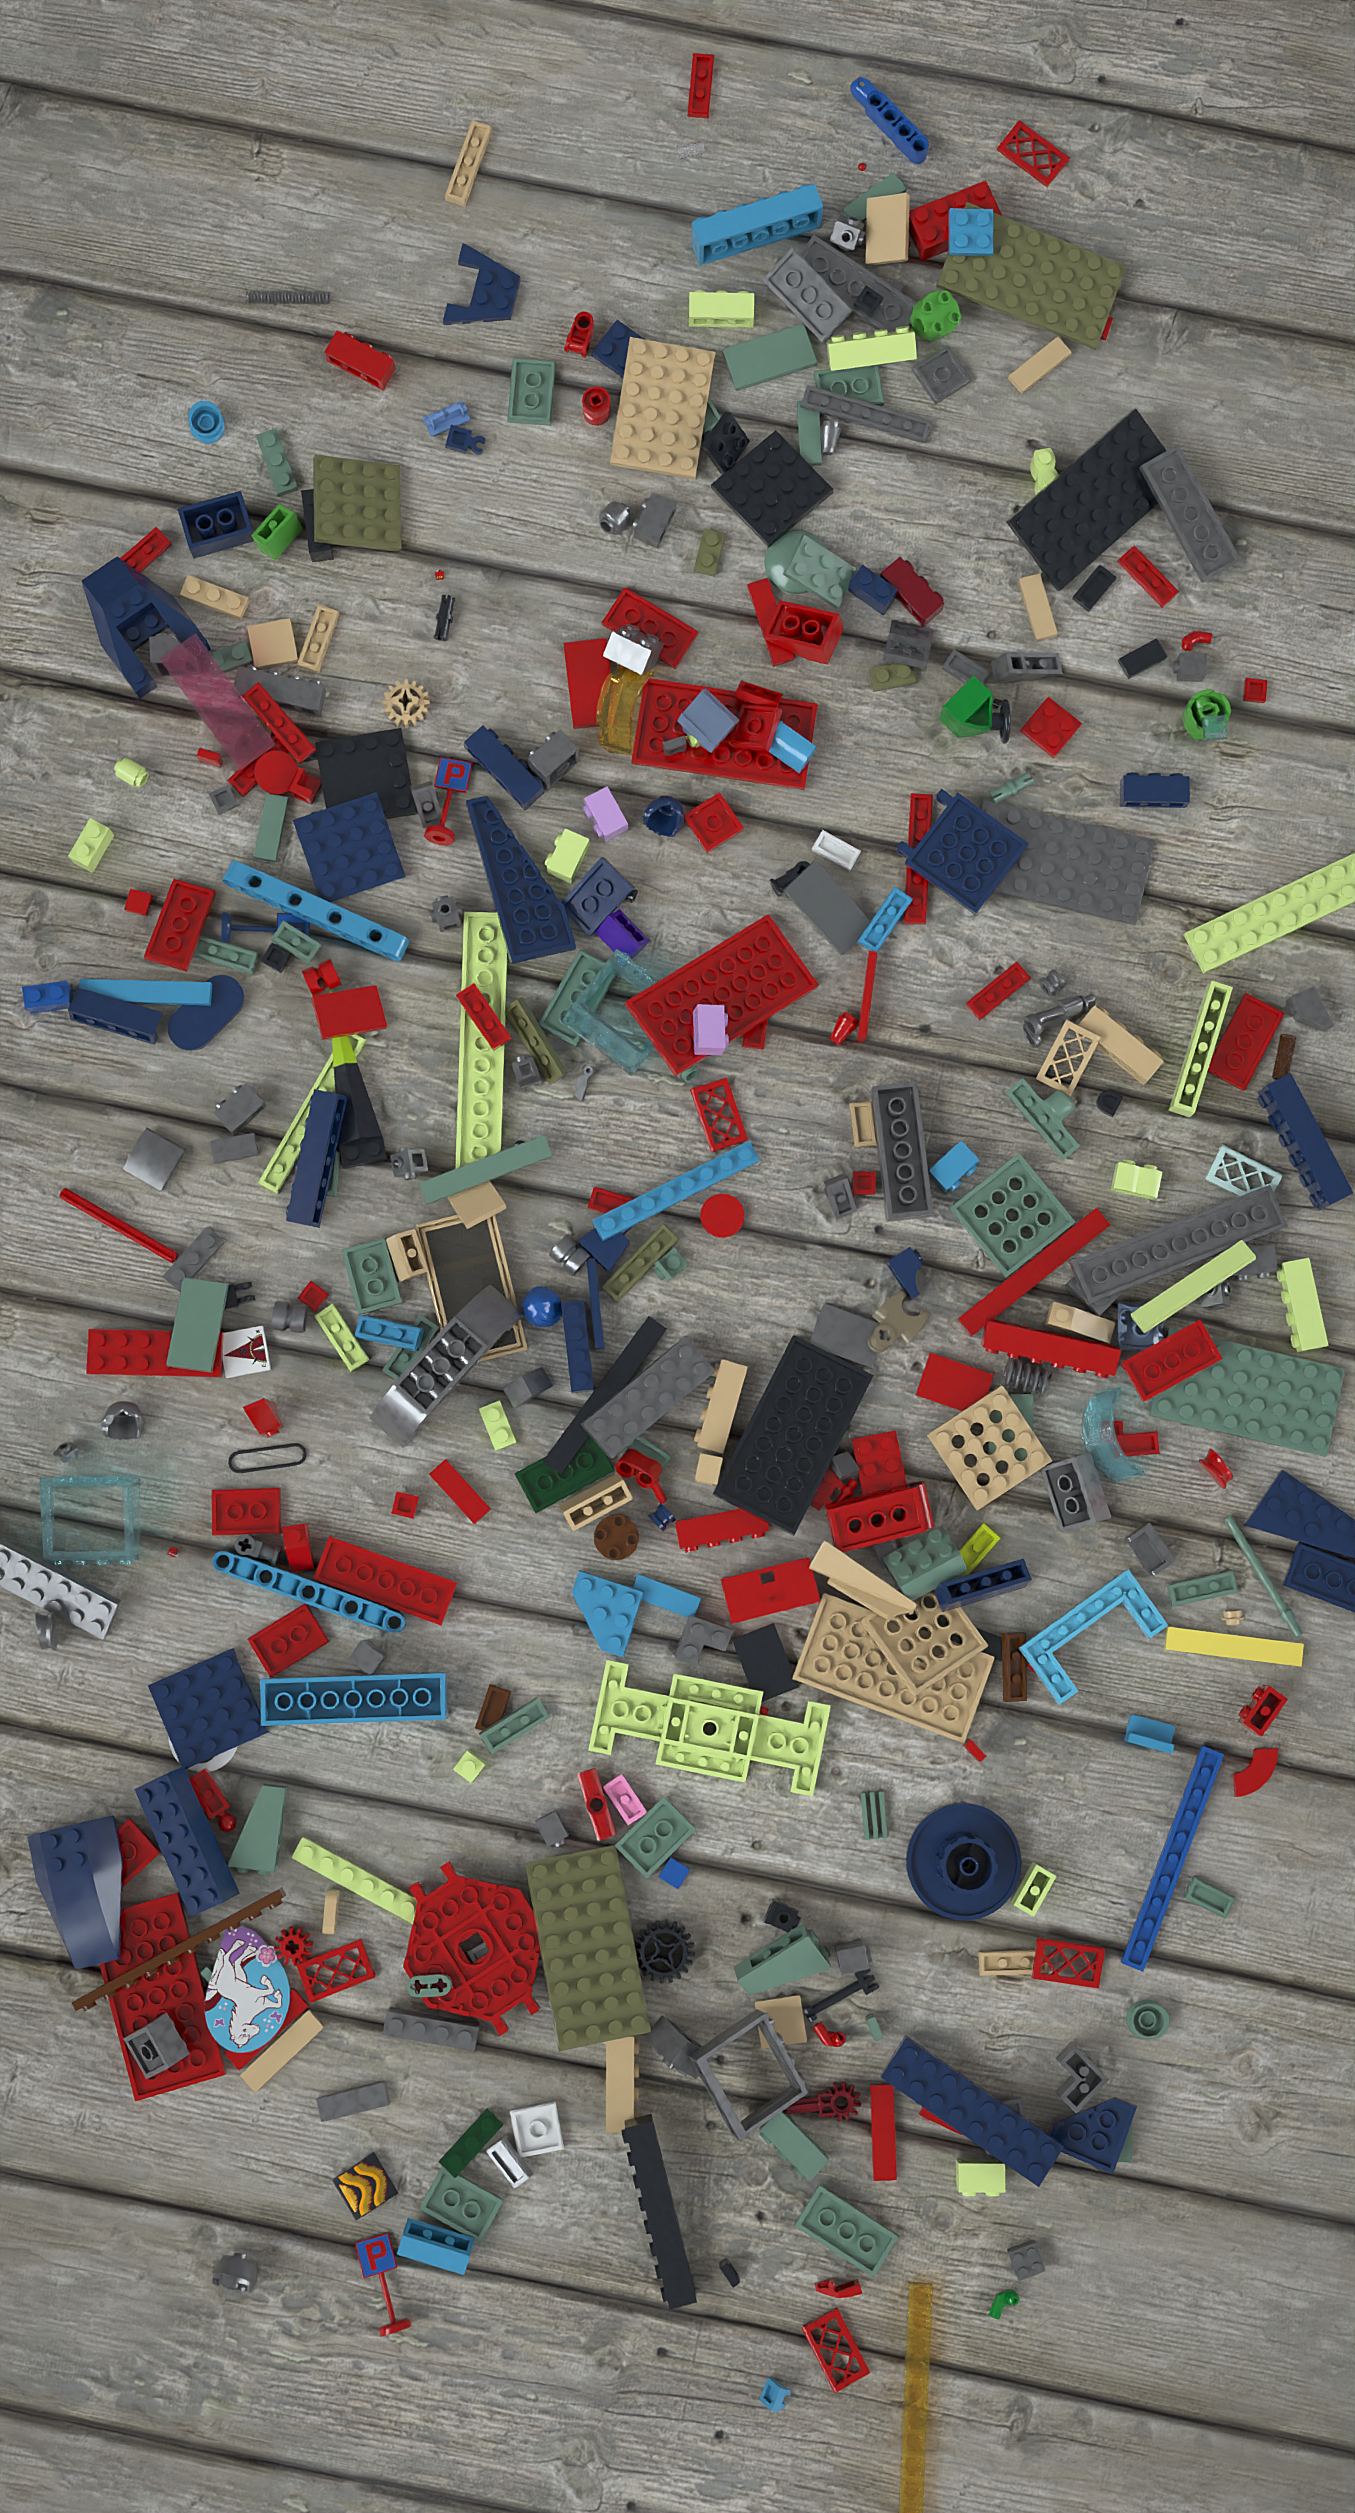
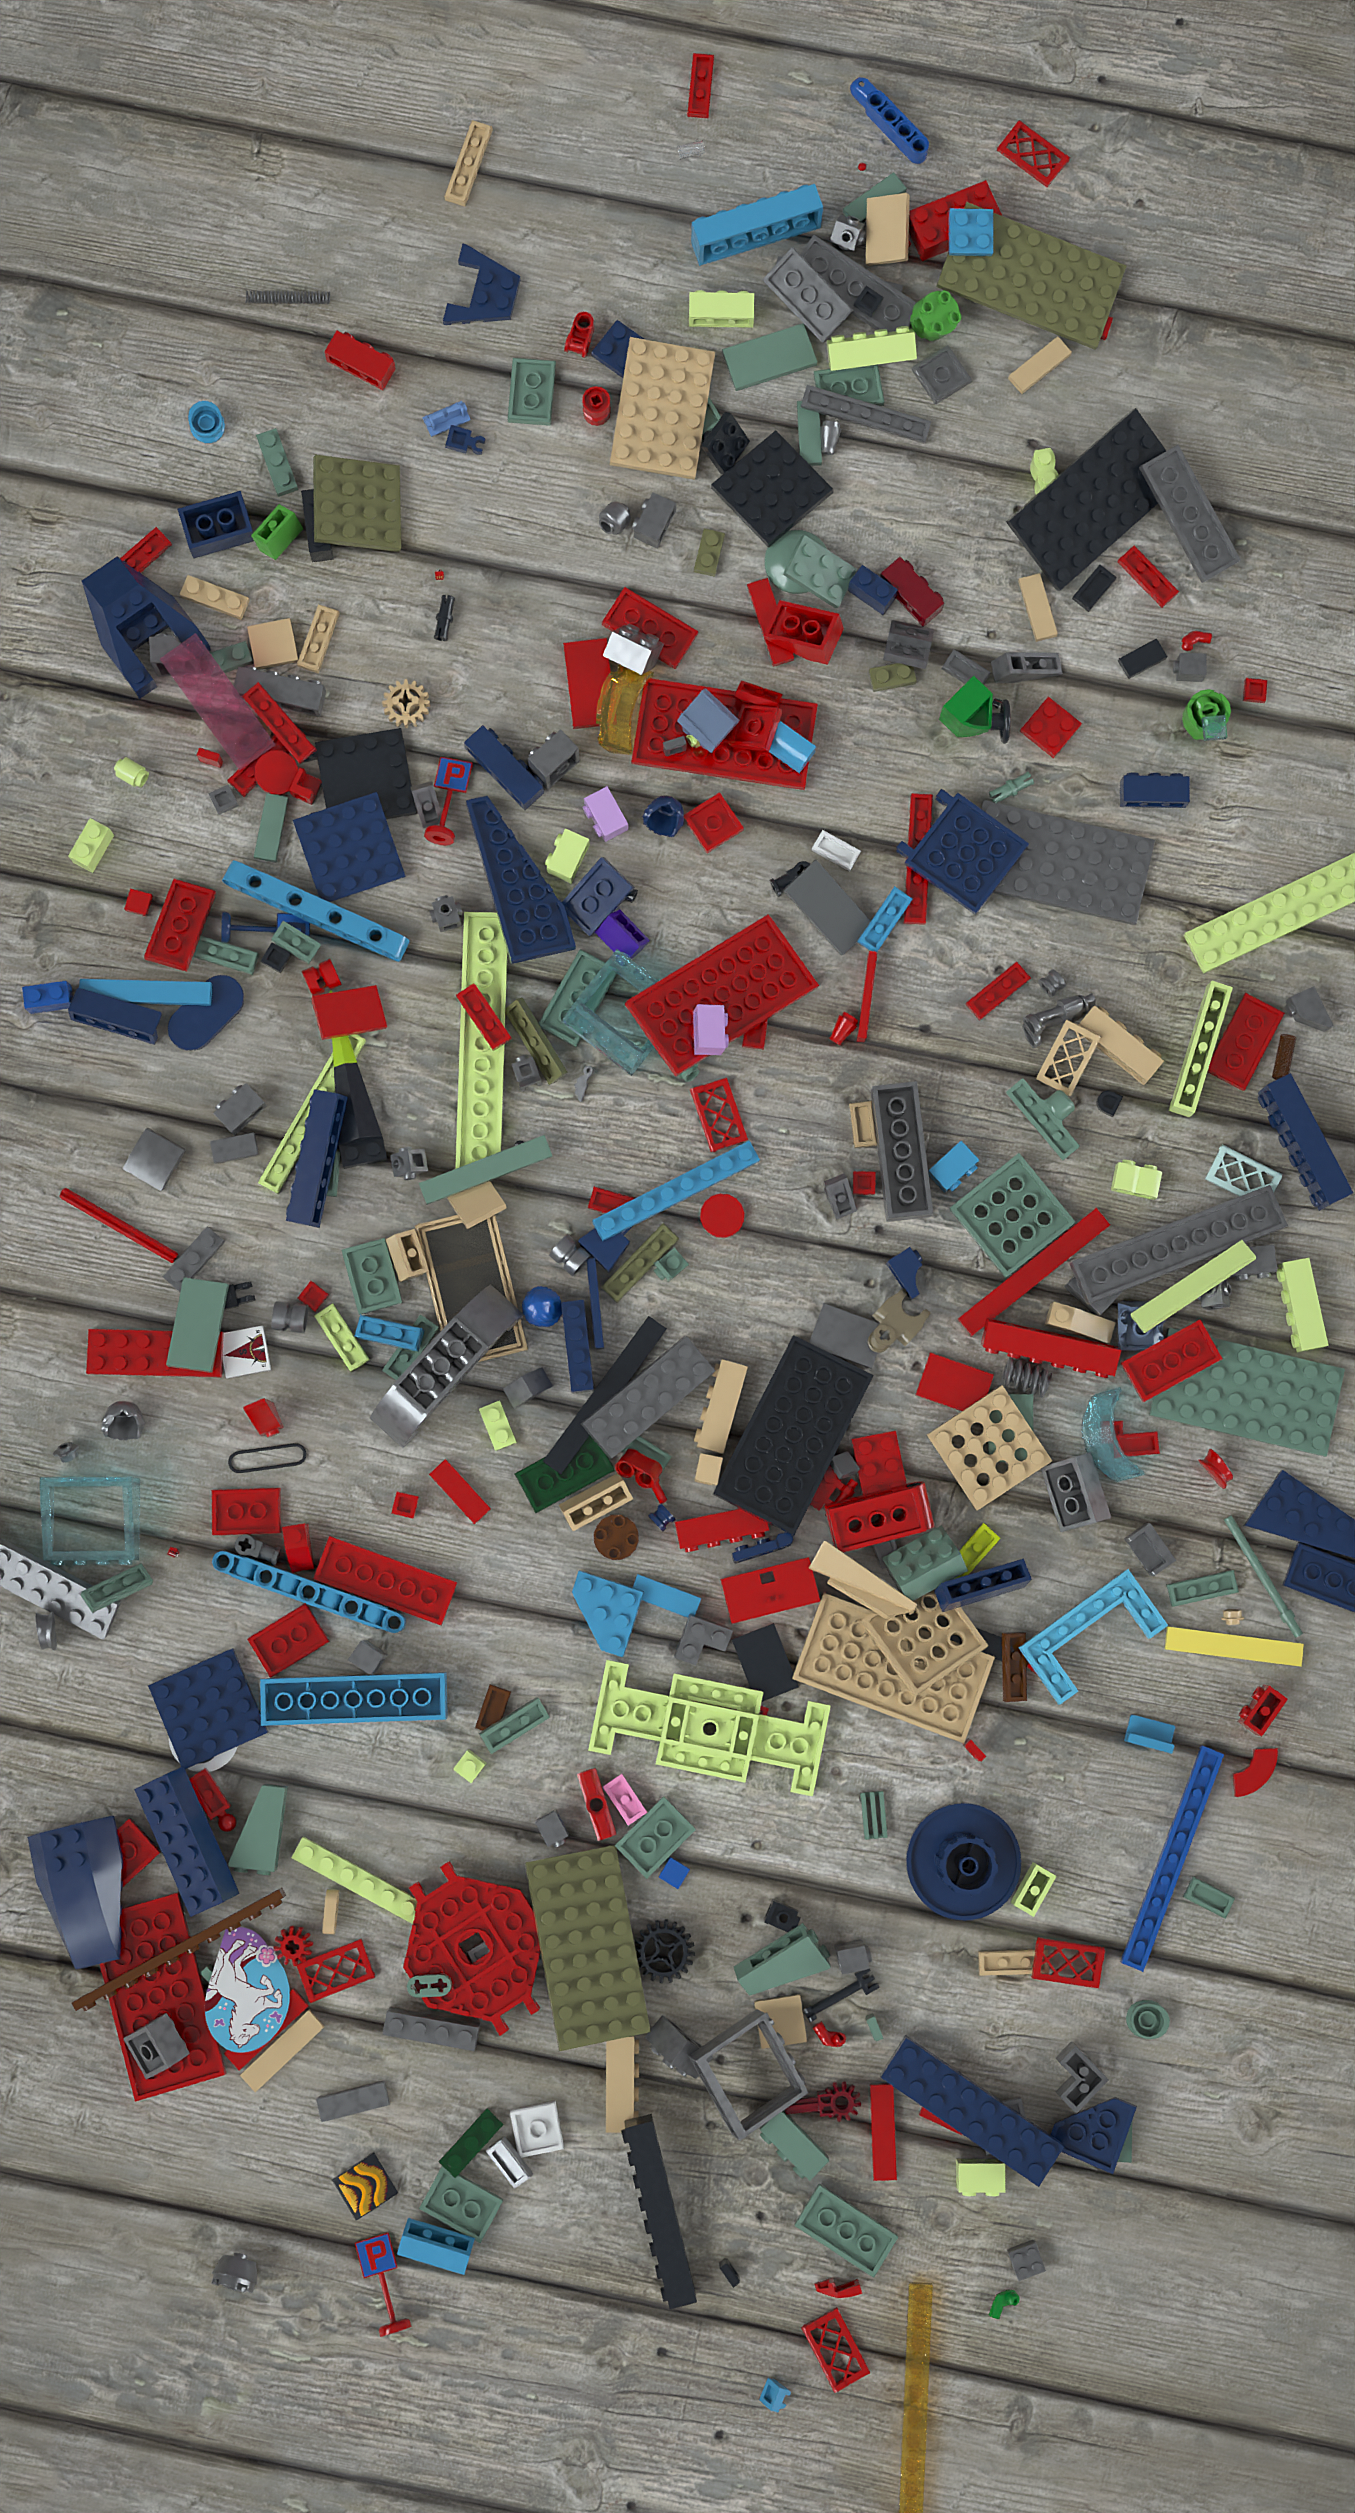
none -> sand green tile [81,1563,153,1613]
none -> dark blue hinge [732,1532,794,1564]

